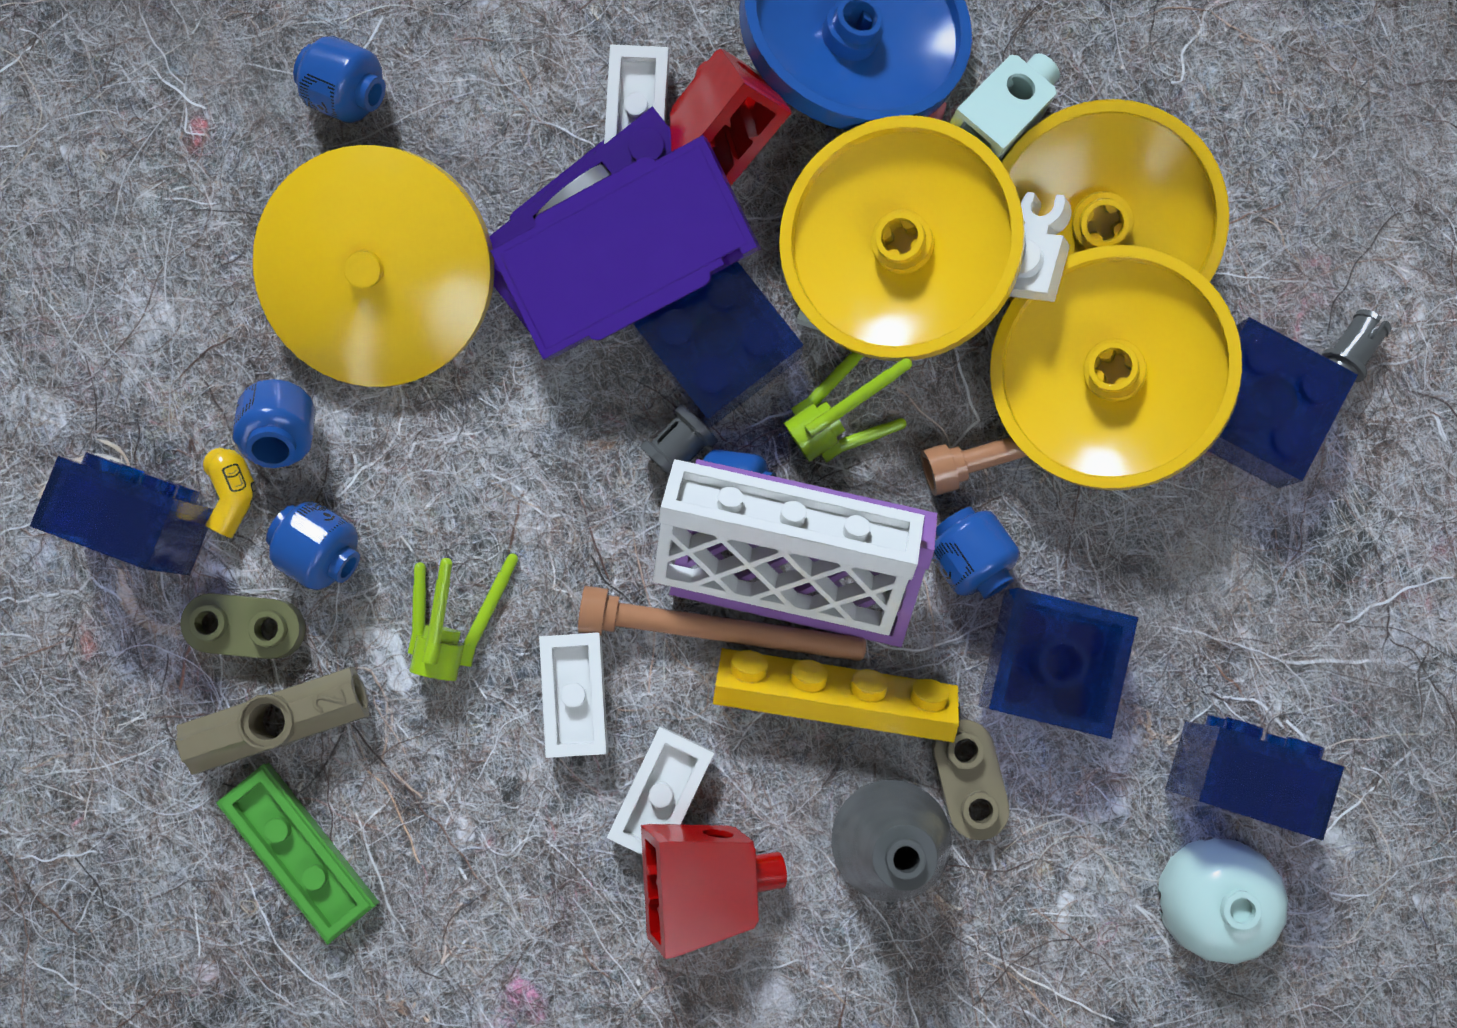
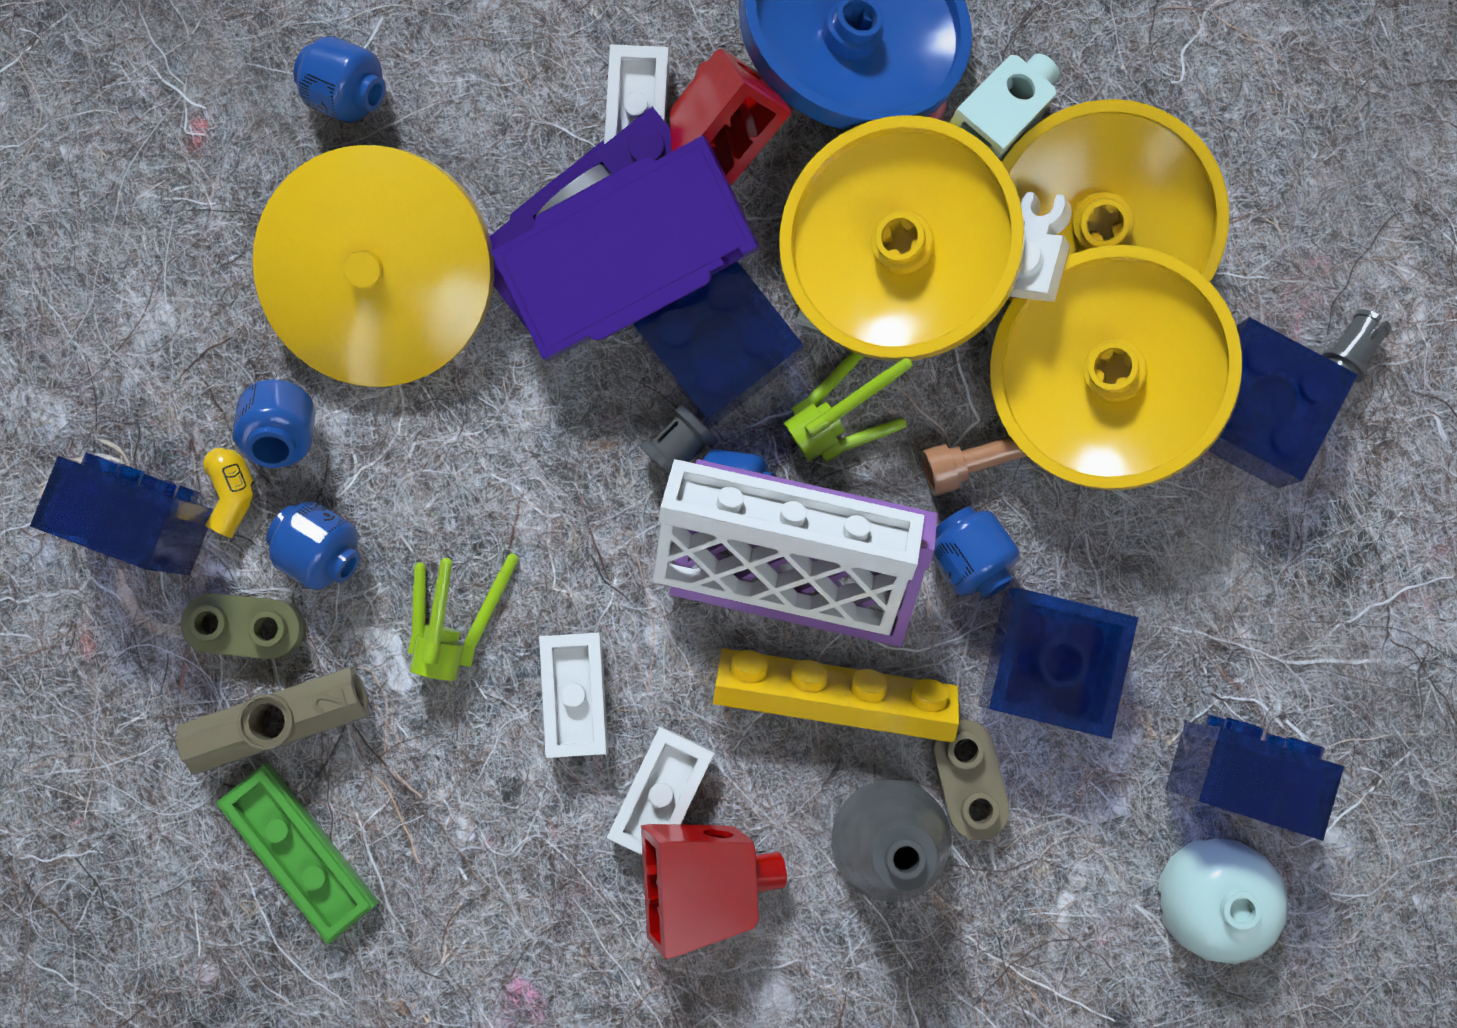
nougat piece [578,586,866,661] -> none

